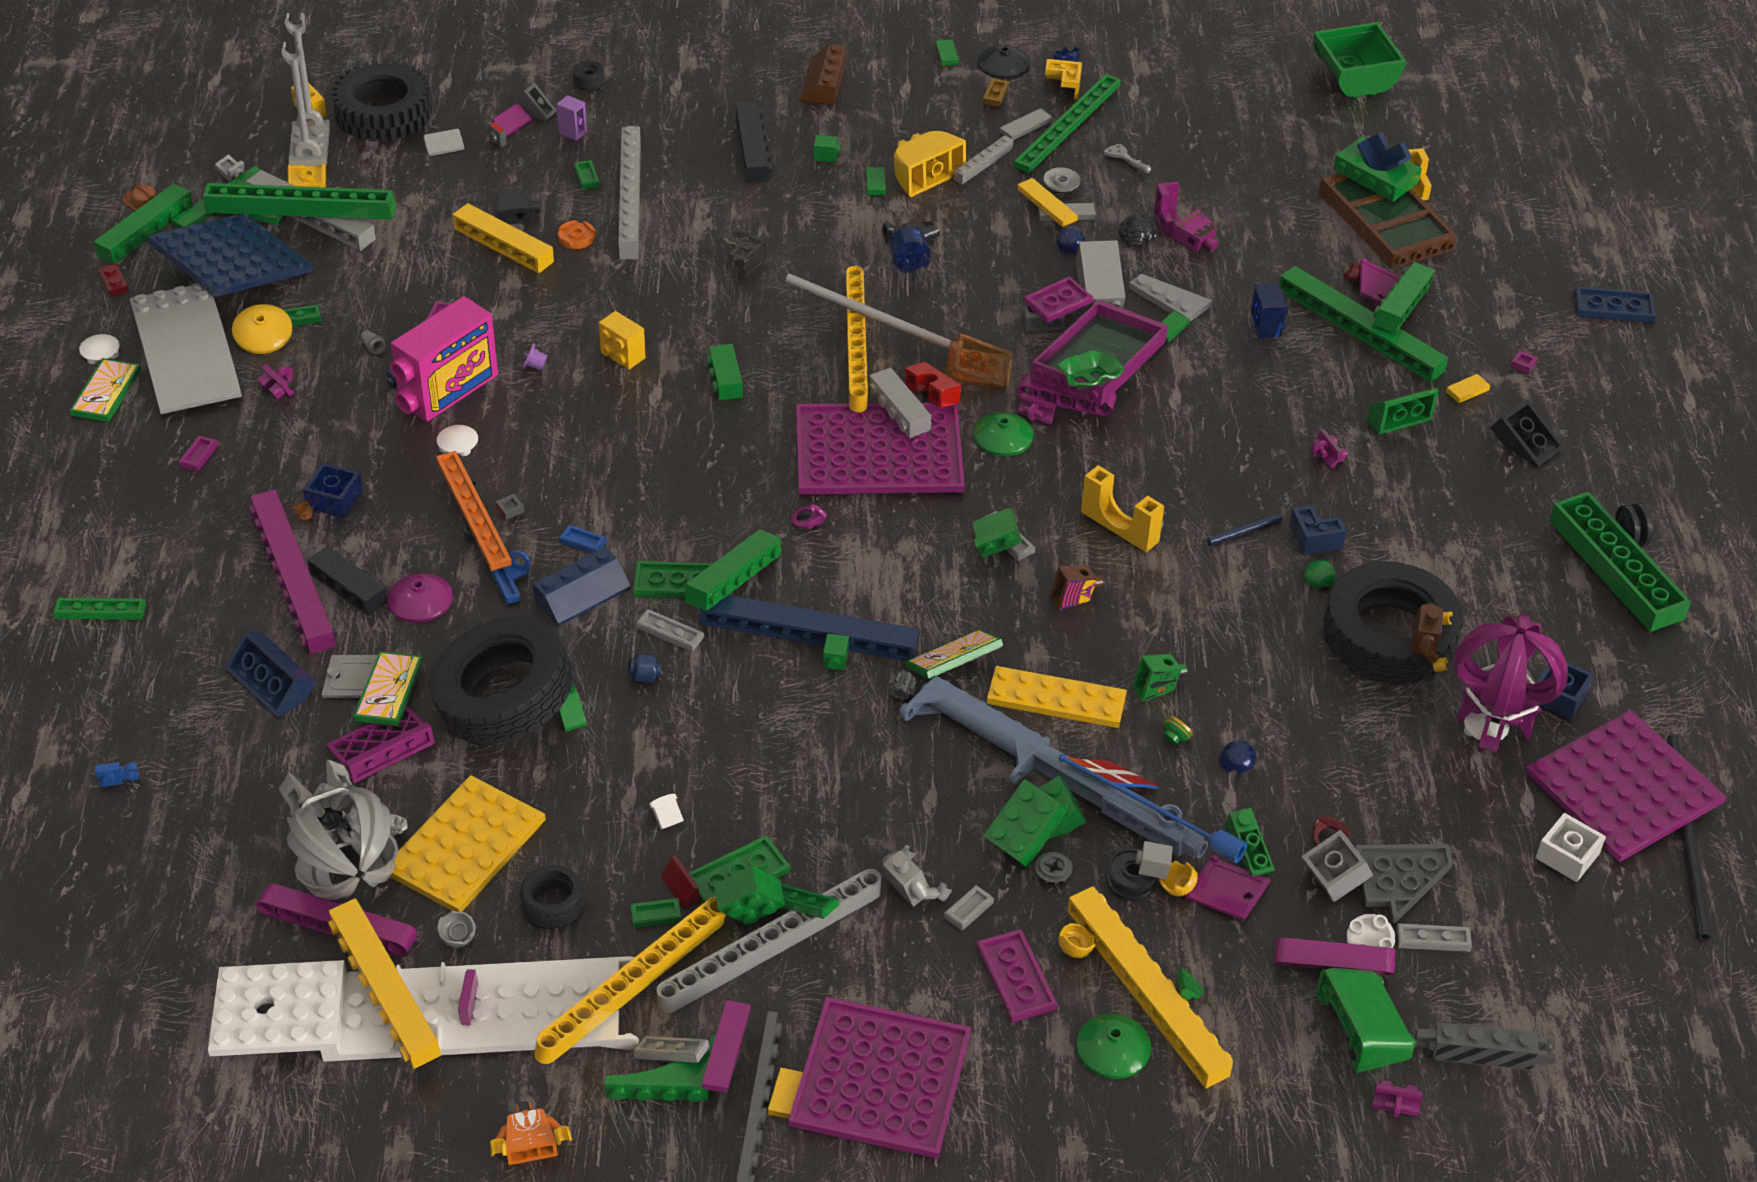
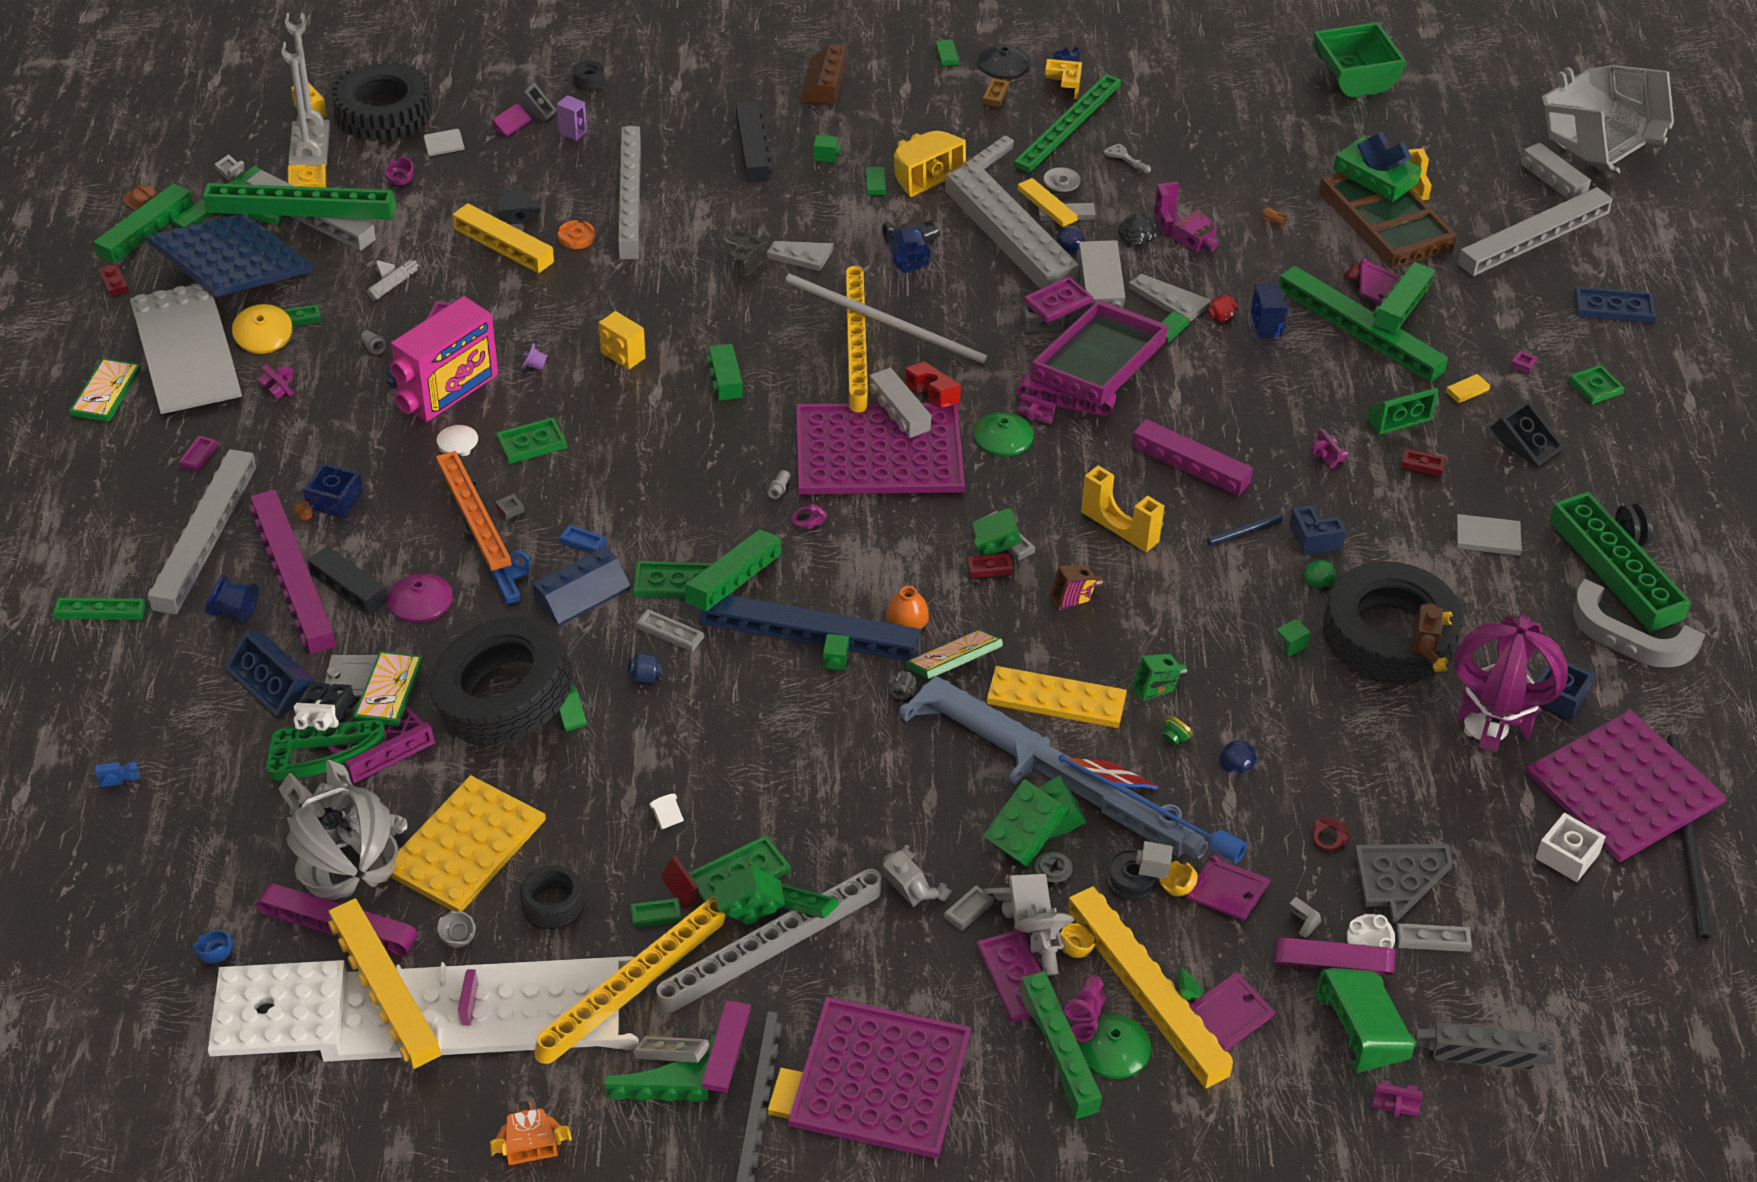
white dish [79,334,120,364] -> none
dark grey plate [489,122,507,148] -> none
green tile [574,160,600,190] -> none
clear orange slope [945,333,1013,389] -> none
light grey tile [1000,108,1052,140] -> none
green piece [1057,351,1124,390] -> none
green slope [1224,808,1275,877] -> none
light grey brick [1302,830,1373,902] -> none
none -> light grey brick [148,449,256,615]
none -> blue hair [192,930,233,964]
none -> clear blue hat [205,573,259,623]
none -> green beam [266,720,386,781]
none -> hips [294,683,356,731]
none -> light grey piece [367,260,419,301]
none -> magenta hair [385,157,413,185]
none -> green tile [495,417,567,464]
none -> light grey wing [767,241,834,271]
none -> light grey pin [768,470,791,499]
none -> orange piece [886,586,929,629]
none -> light grey brick [945,163,1079,289]
none -> dark red plate [967,554,1013,578]
none -> light grey piece [983,874,1074,976]
none -> green arch [1019,971,1102,1119]
none -> magenta piece [1064,975,1106,1042]
none -> magenta brick [1132,419,1253,496]
none -> magenta container [1188,972,1276,1051]
none -> red head [1207,294,1238,323]
none -> clear orange pin [1262,206,1287,226]
none -> green panel [1277,619,1310,657]
none -> light grey tile [1290,896,1321,938]
none -> dark red plate [1401,449,1446,476]
none -> light grey tile [1456,514,1522,556]
none -> light grey brick [1458,187,1613,276]
none -> light grey brick [1521,143,1591,200]
none -> light grey windscreen [1542,65,1674,173]
none -> green tile [1568,365,1625,404]
none -> light grey arch [1573,579,1705,668]

